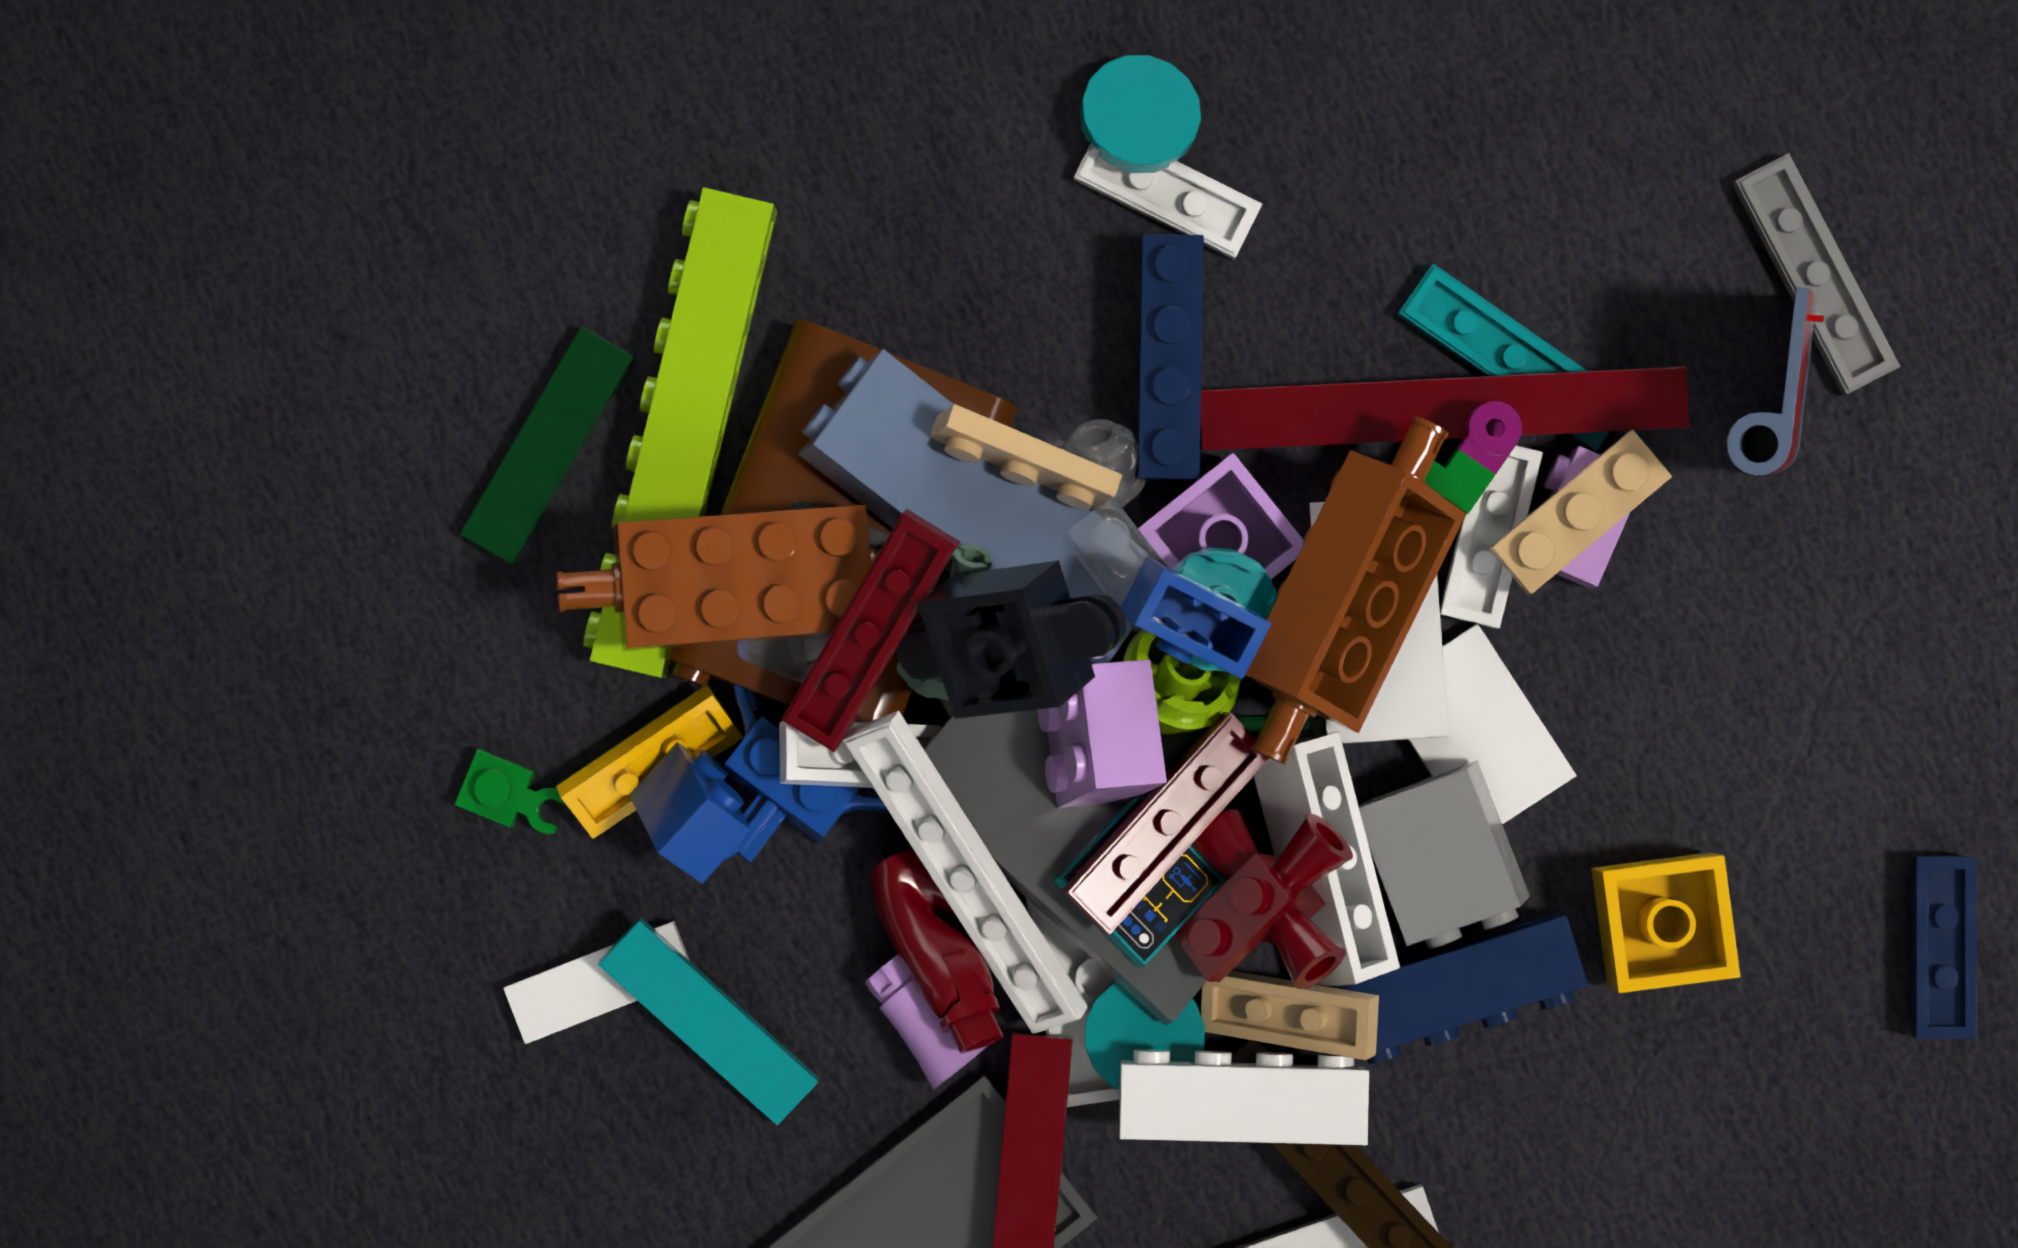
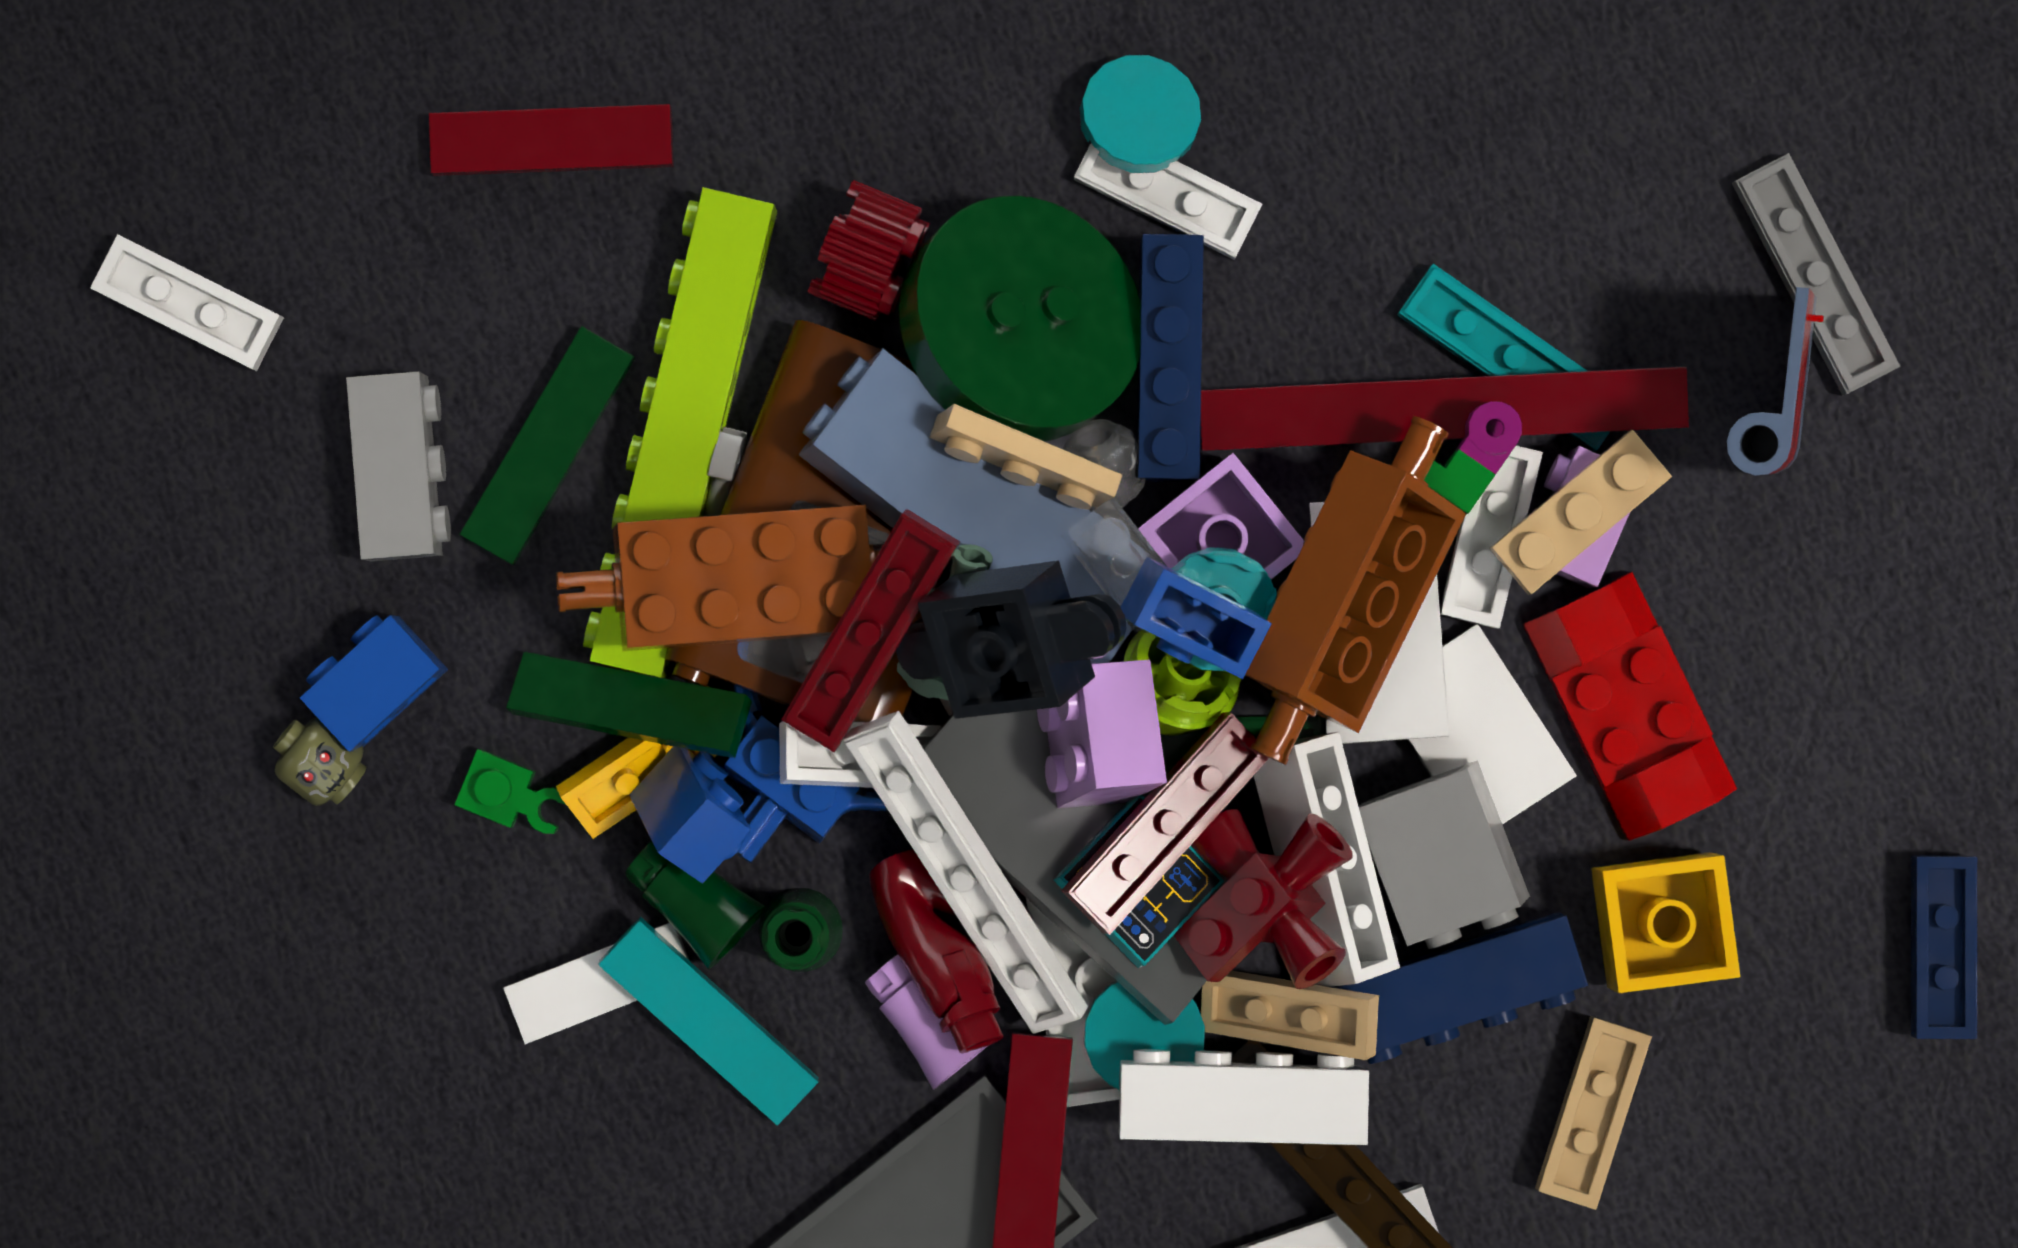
none -> white plate [90,234,284,371]
none -> olive head [273,717,367,806]
none -> blue brick [300,615,448,752]
none -> light grey brick [346,371,451,562]
none -> dark red tile [429,104,674,176]
none -> dark green tile [506,652,752,758]
none -> dark green plant [625,841,766,969]
none -> light grey bar [703,427,747,517]
none -> dark green plant [759,888,843,972]
none -> dark red brick [808,180,931,321]
none -> dark green brick [899,196,1141,442]
none -> red piece [1522,572,1737,841]
none -> tan plate [1535,1016,1652,1210]

